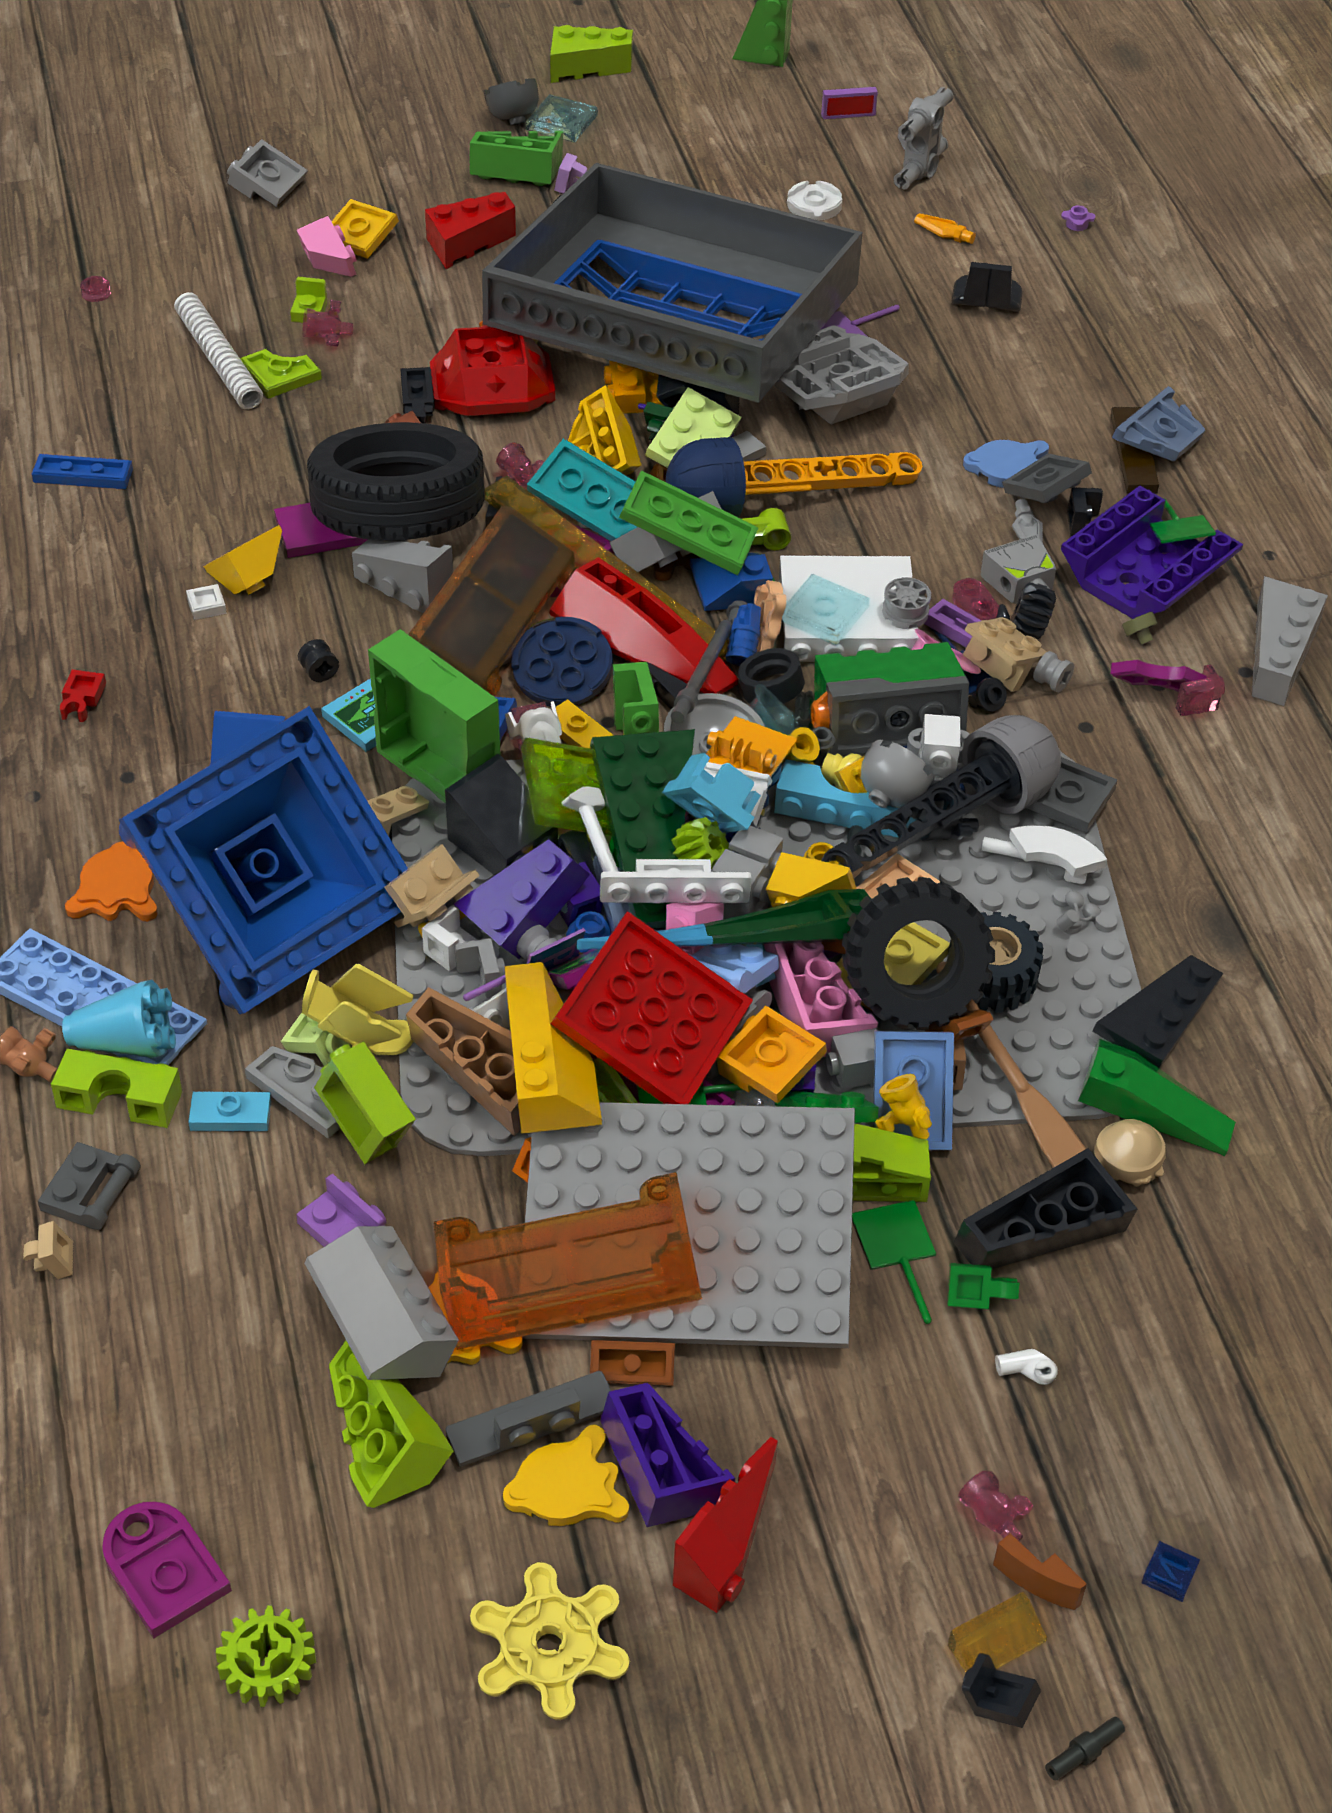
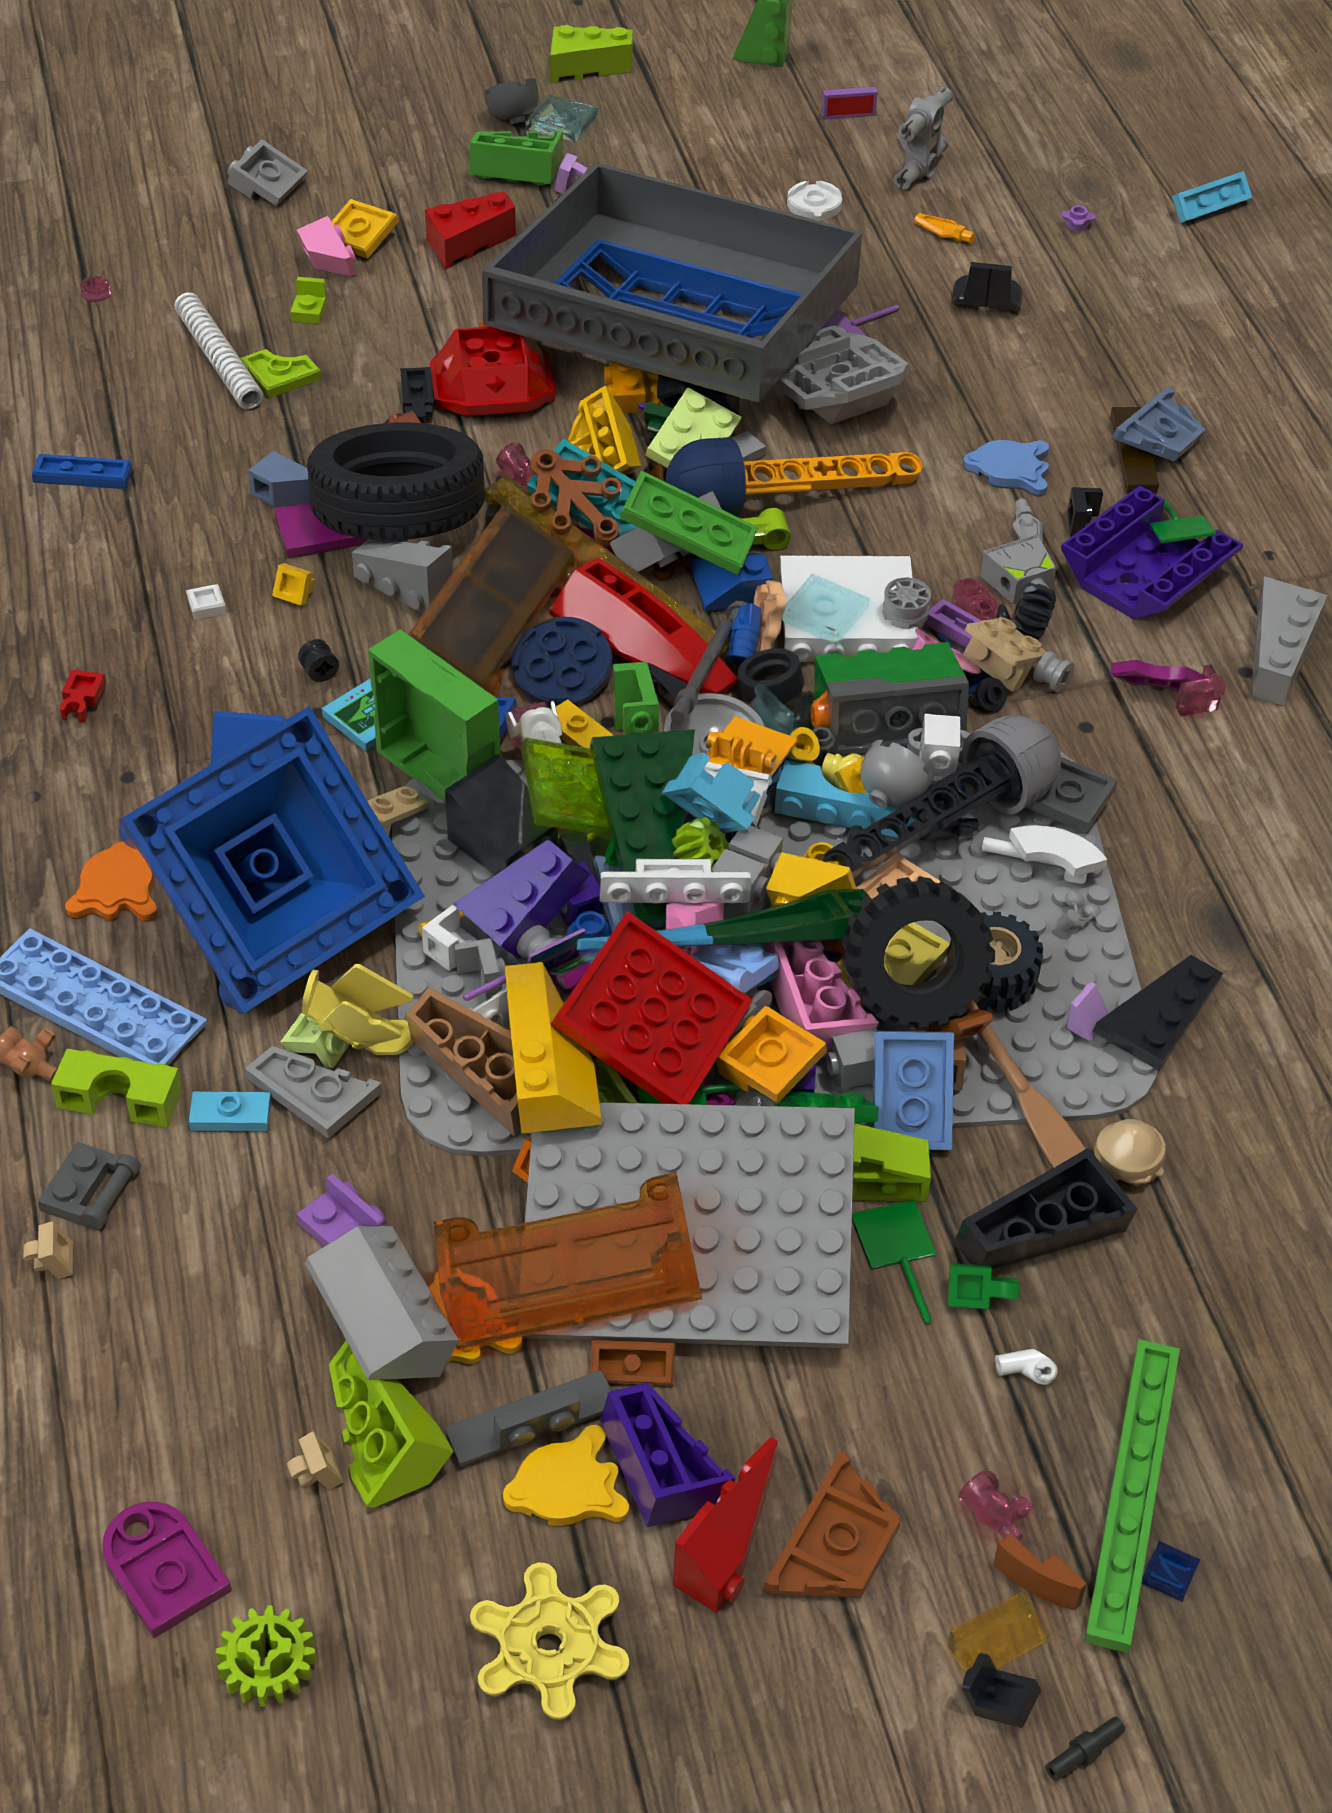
medium azure cone [62,980,176,1057] -> none
yellow slope [203,525,282,595] -> none
clear pink piece [302,300,353,347] -> none
lime window [314,1041,416,1164] -> none
tan bracket [384,844,480,928] -> none
white piece [561,787,619,872] -> none
yellow piece [875,1074,932,1139] -> none
dark grey plate [1002,453,1092,503] -> none
green wedge [1078,1039,1236,1156] -> none
olive tile [1122,611,1158,645] -> none
none -> sand blue slope [248,451,310,507]
none -> yellow tile [272,563,316,606]
none -> tan tile [287,1431,344,1490]
none -> dark orange plant [530,449,621,547]
none -> dark orange wing [764,1451,901,1597]
none -> lavender slope [1067,982,1108,1040]
none -> bright green plate [1084,1339,1180,1653]
none -> medium azure plate [1172,171,1253,223]

